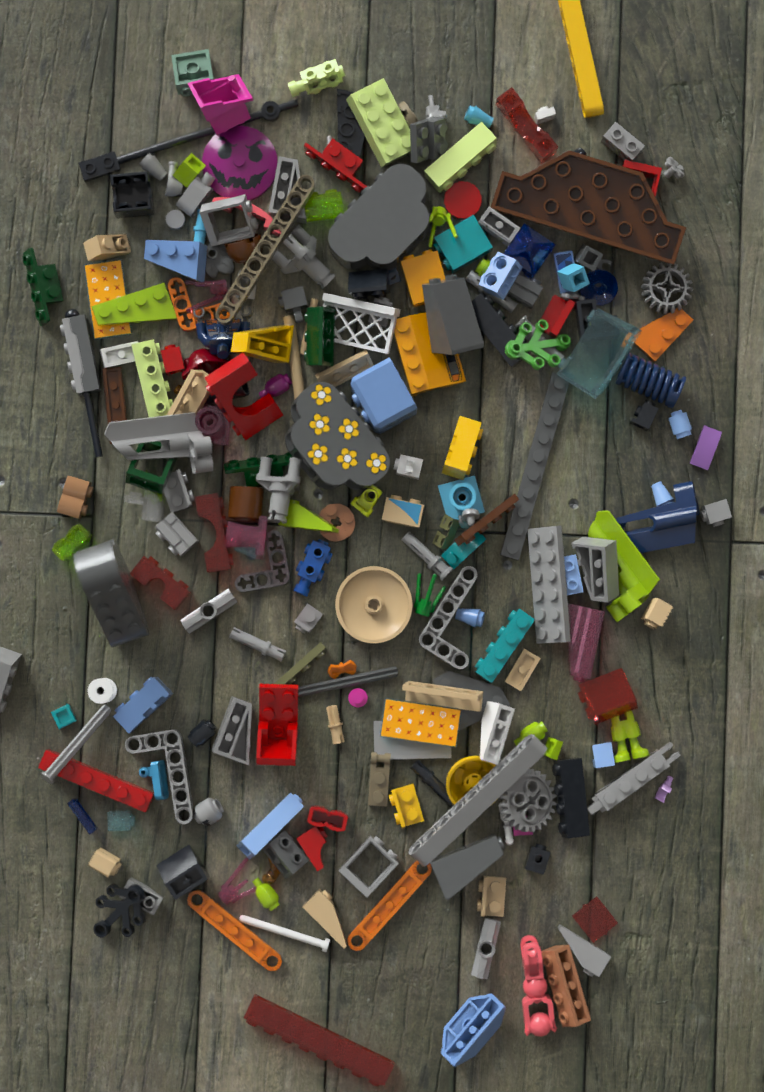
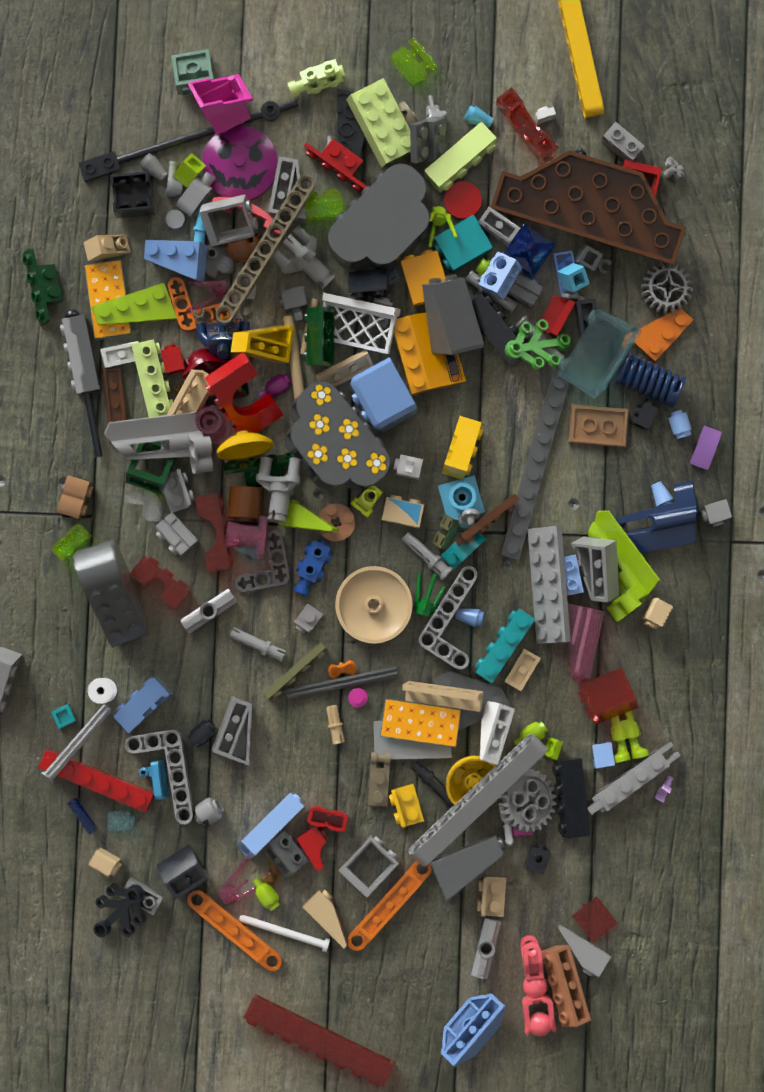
red bracket [256,684,298,766] -> none
clear blue dish [580,270,618,306] -> none
none -> yellow dish [216,431,274,460]
none -> clear neon green plate [389,37,438,87]
none -> medium nougat tile [568,404,629,448]

